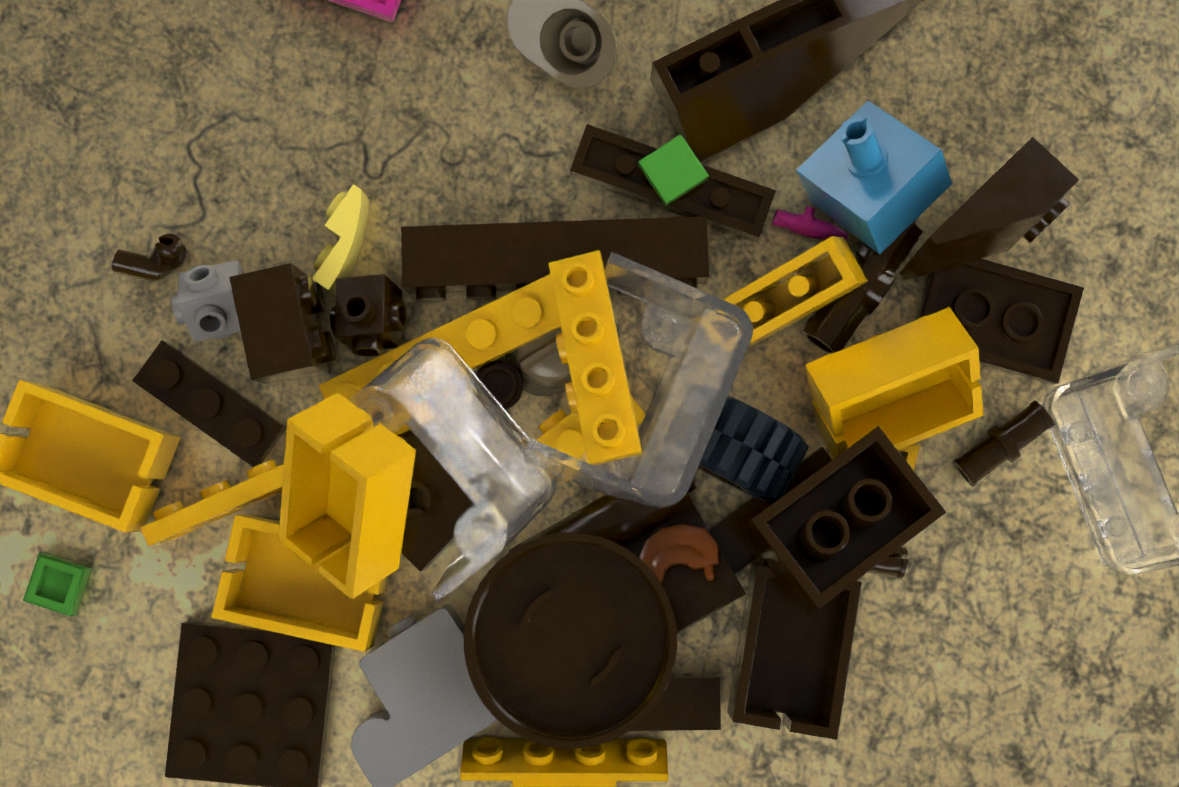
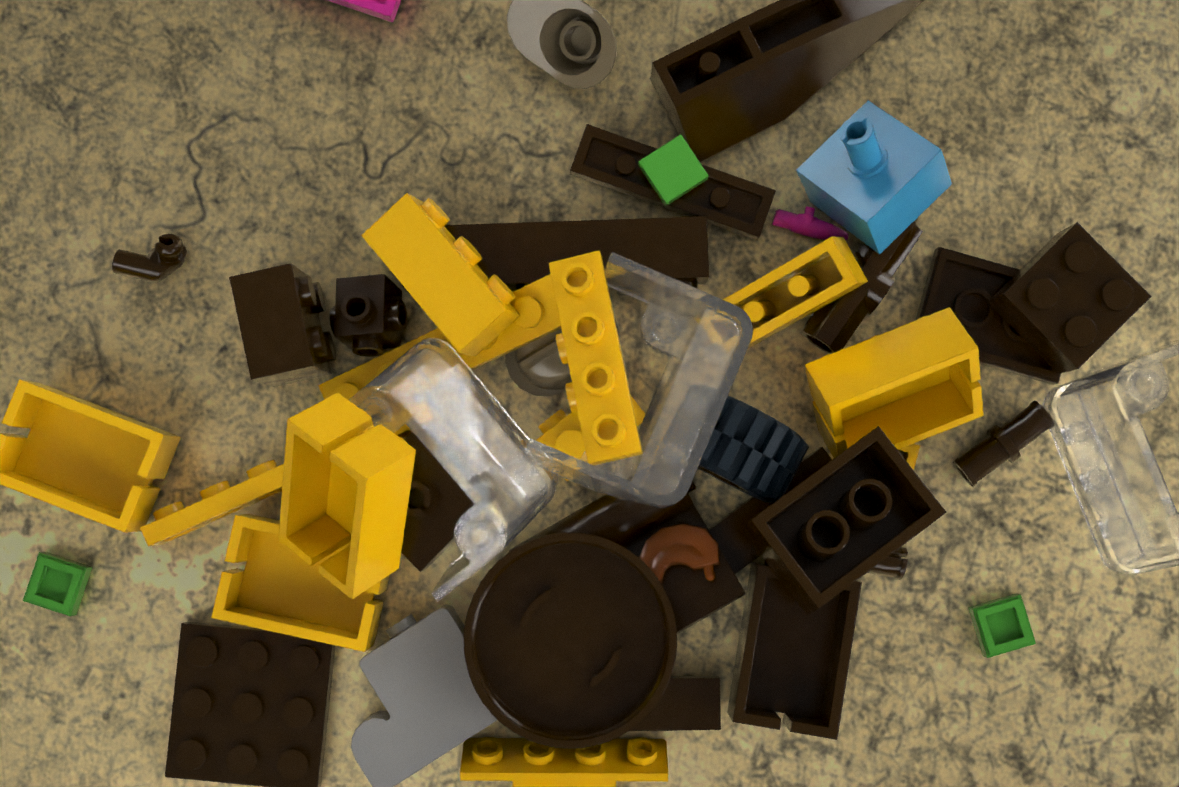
dark brown plate [132,340,287,467] -> none
light grey brick [171,260,244,342] -> none
light yellow slope [312,184,369,296] -> none
dark brown plate [473,361,523,411] -> none
dark brown slope [899,137,1079,280] -> none
none -> yellow brick [361,193,520,357]
none -> bright green tile [968,593,1036,658]
none -> dark brown brick [988,222,1152,374]

